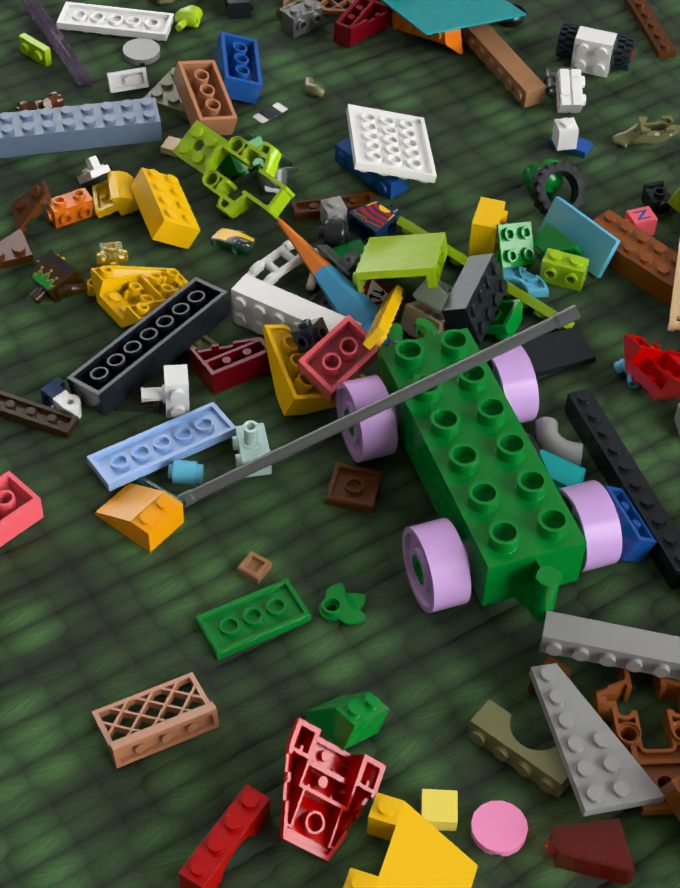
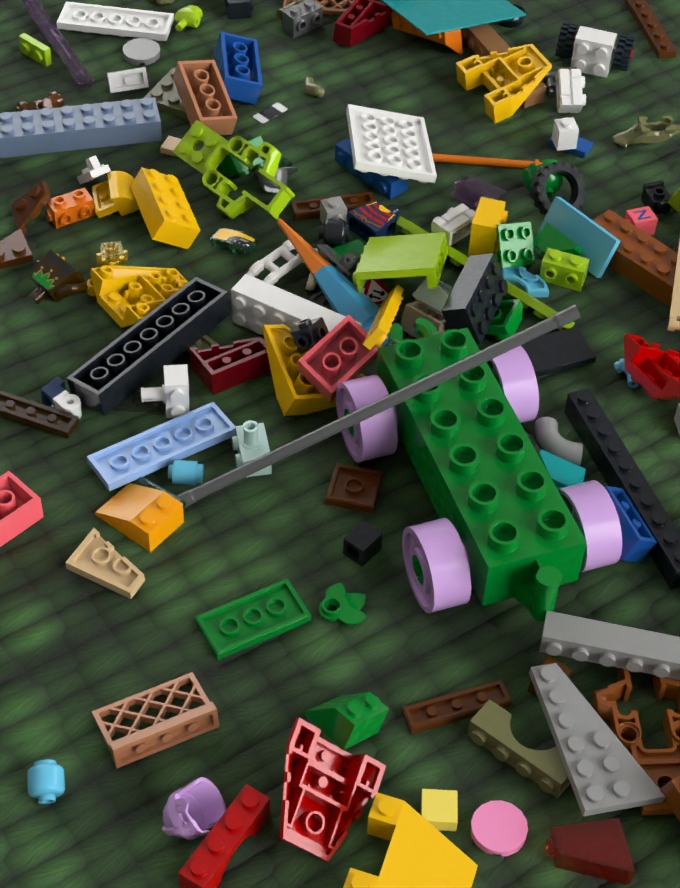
medium nougat tile [237,551,272,584] -> none
none -> medium azure head [27,759,65,804]
none -> tan wing [65,528,145,599]
none -> lavender helmet [162,777,226,840]
none -> black brick [343,521,382,567]
none -> reddish brown tile [401,679,512,735]
none -> white brick [431,203,475,246]
none -> orange bar [432,153,542,169]
none -> clear purple hinge [449,175,506,210]
none -> yellow wedge [456,44,552,124]

